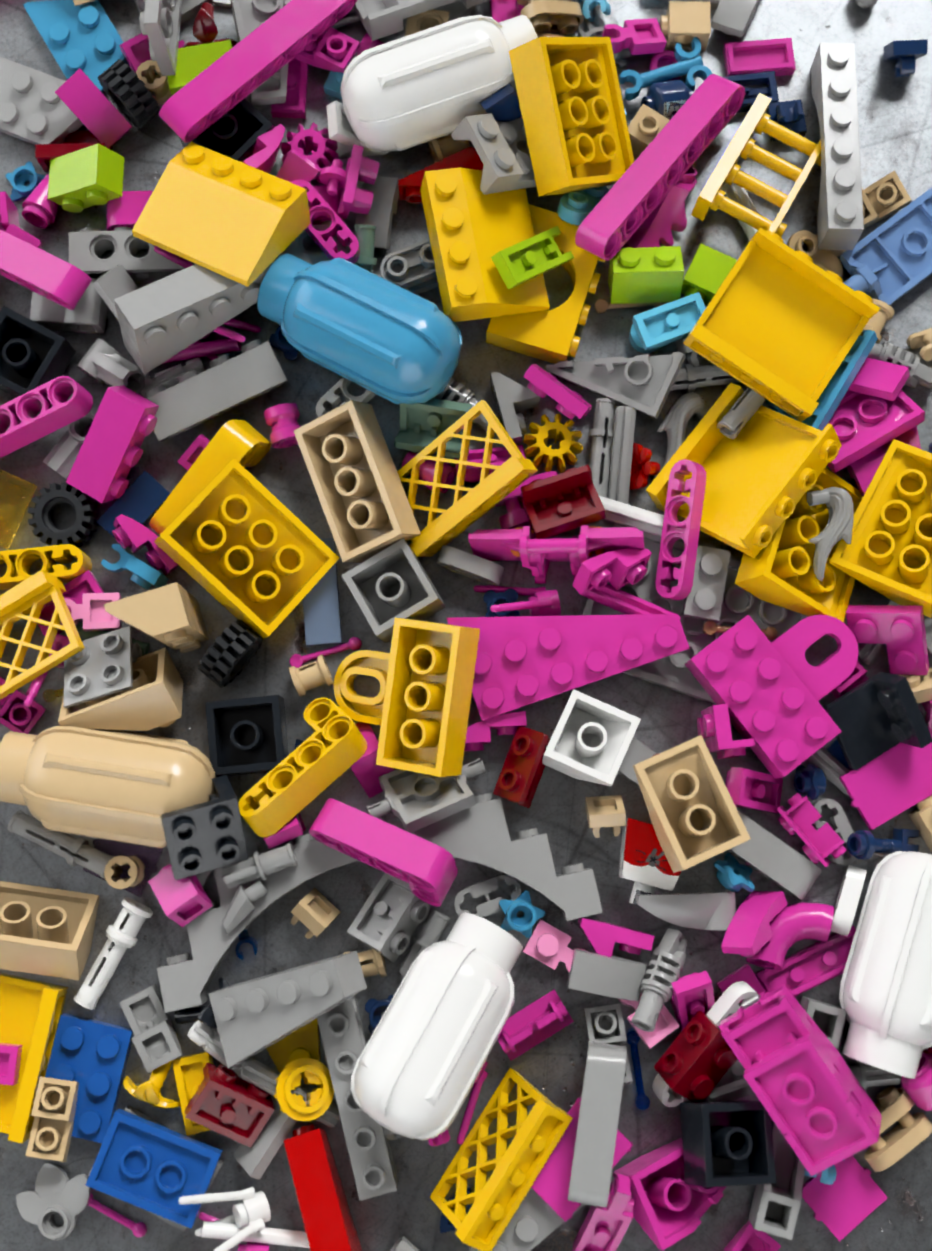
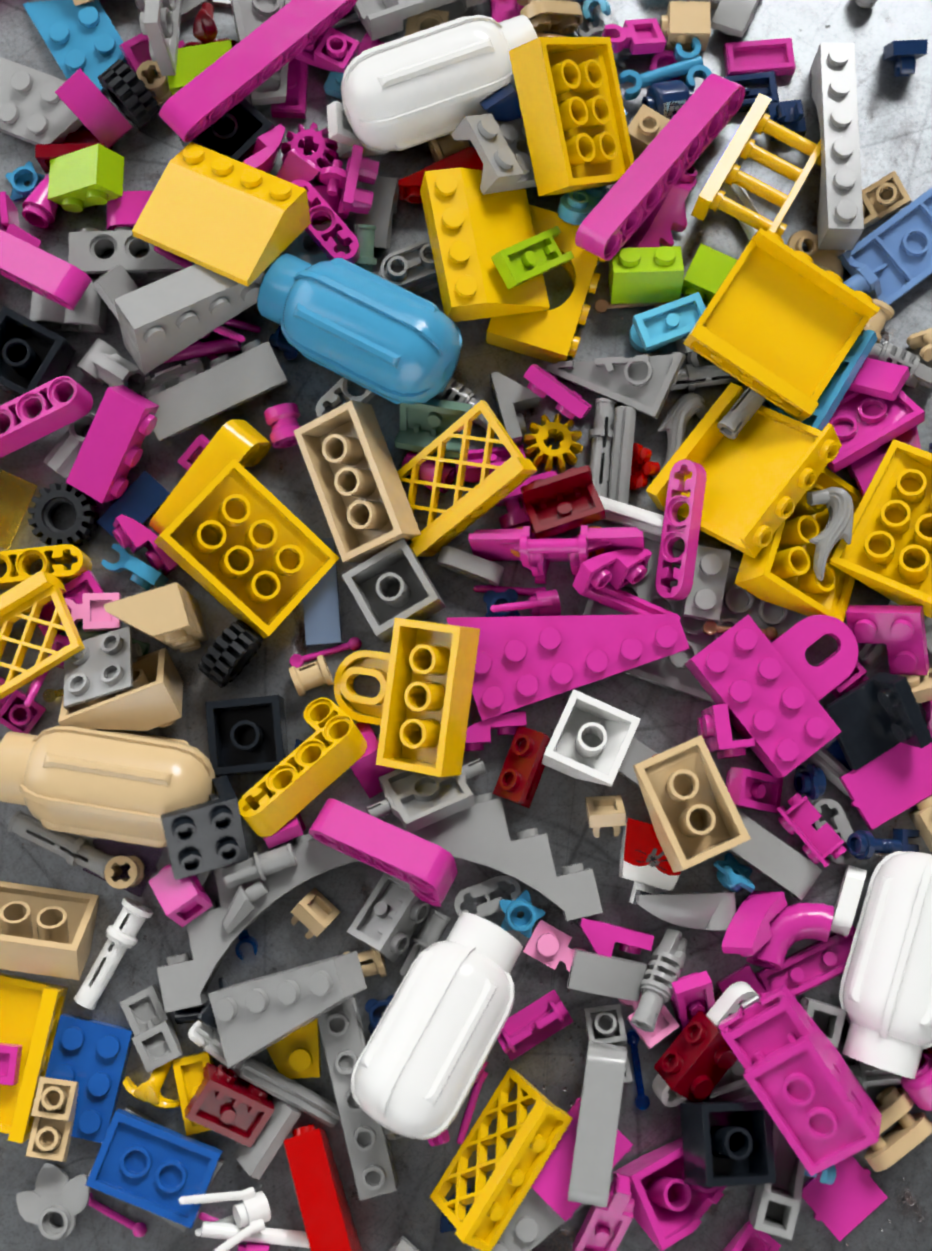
yellow gear [274,1058,334,1121] -> none

